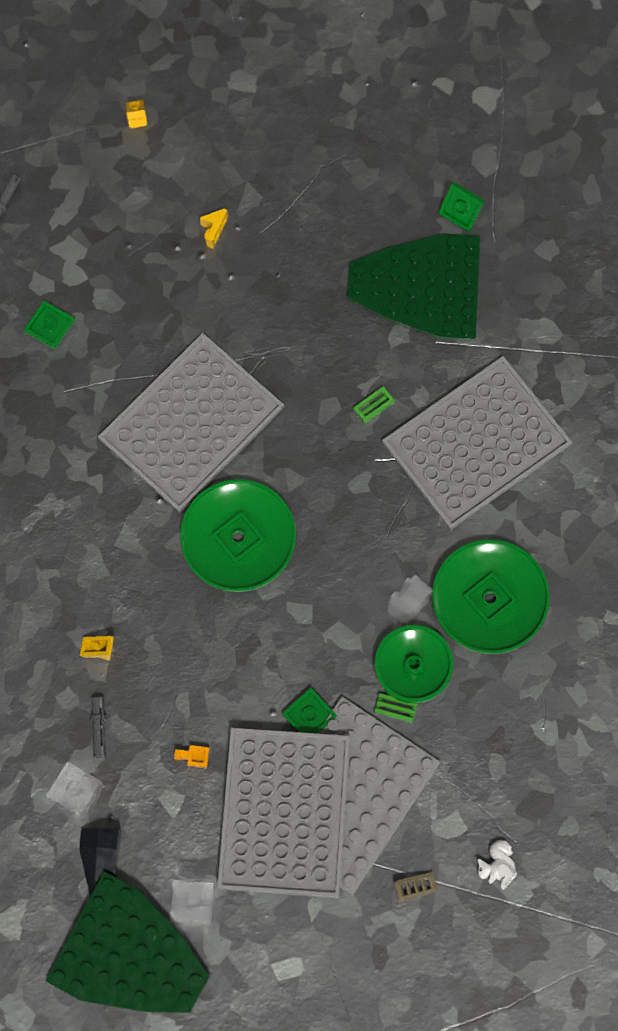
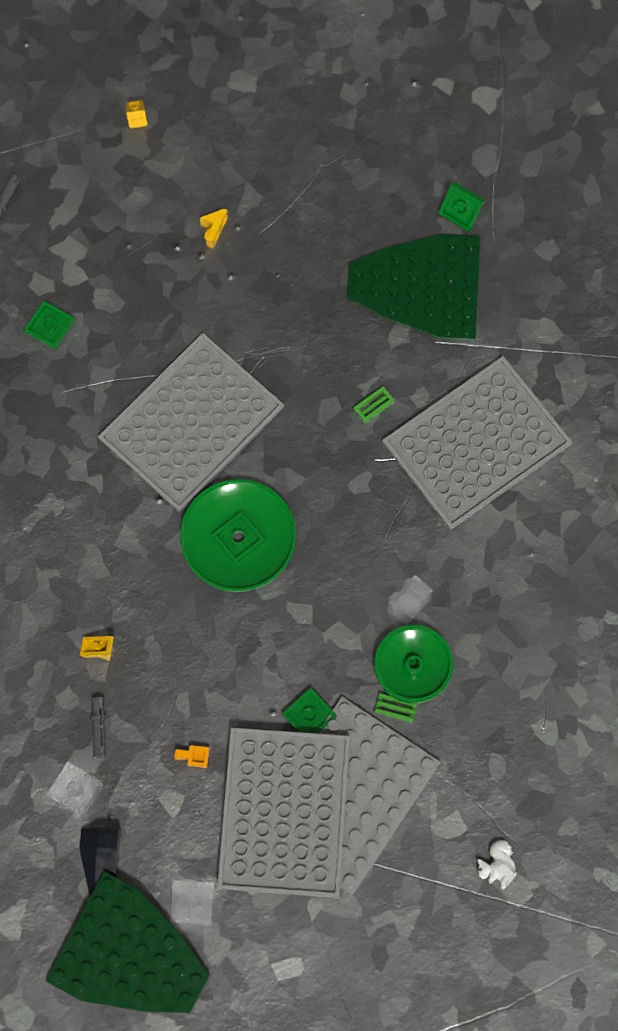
dark tan slope [394,872,438,902] -> none
green dish [432,540,550,654] -> none

